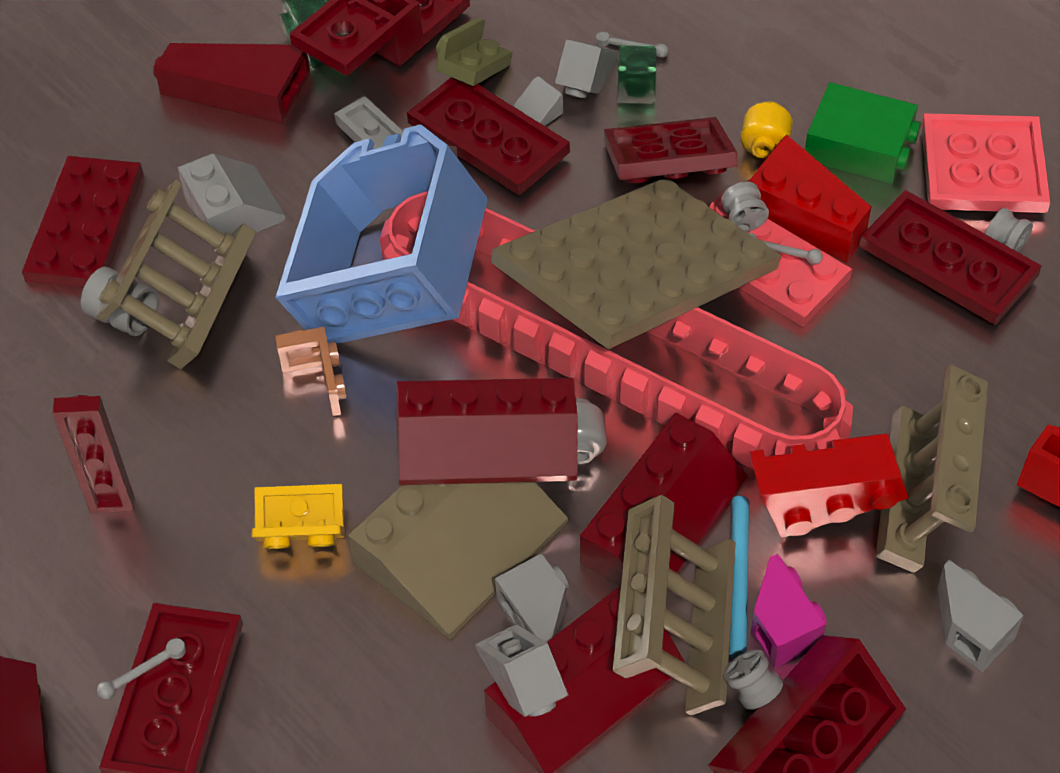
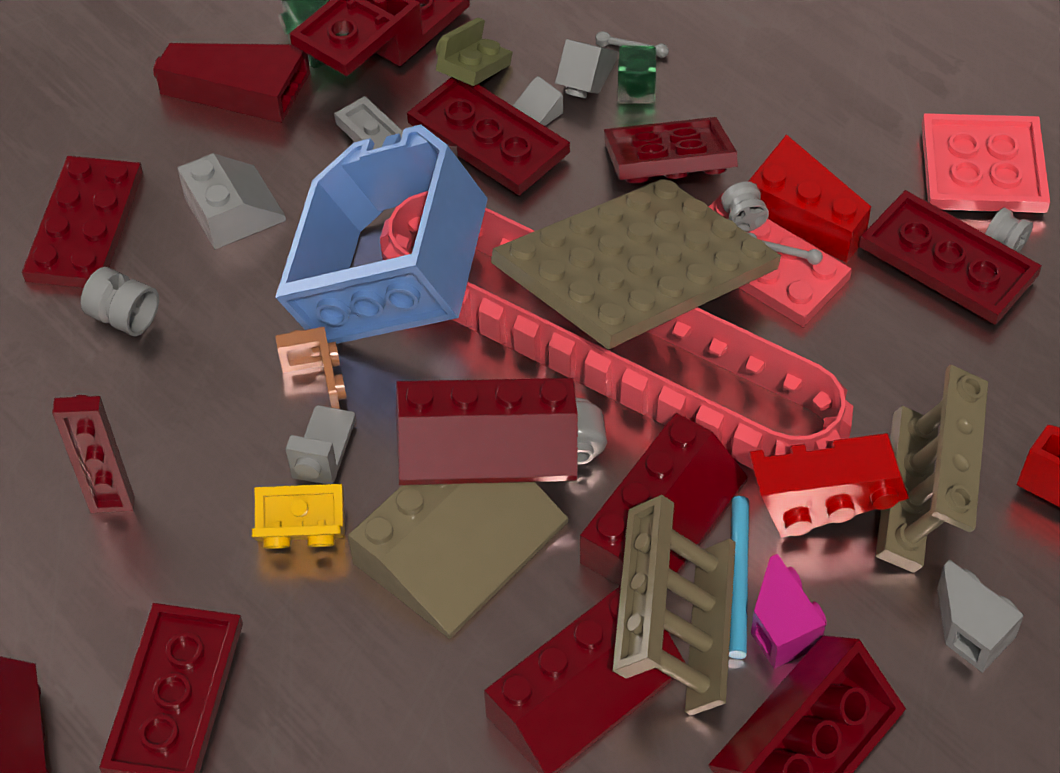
dark tan fence [96,179,256,369] -> none
light grey hinge [97,638,186,700] -> none
light grey slope [475,624,568,717] -> none
light grey slope [495,553,569,642] -> none
light grey wheel [723,650,783,710] -> none
yellow head [740,101,793,158] -> none
green brick [805,82,921,184] -> none
none -> light grey bracket [285,405,356,484]

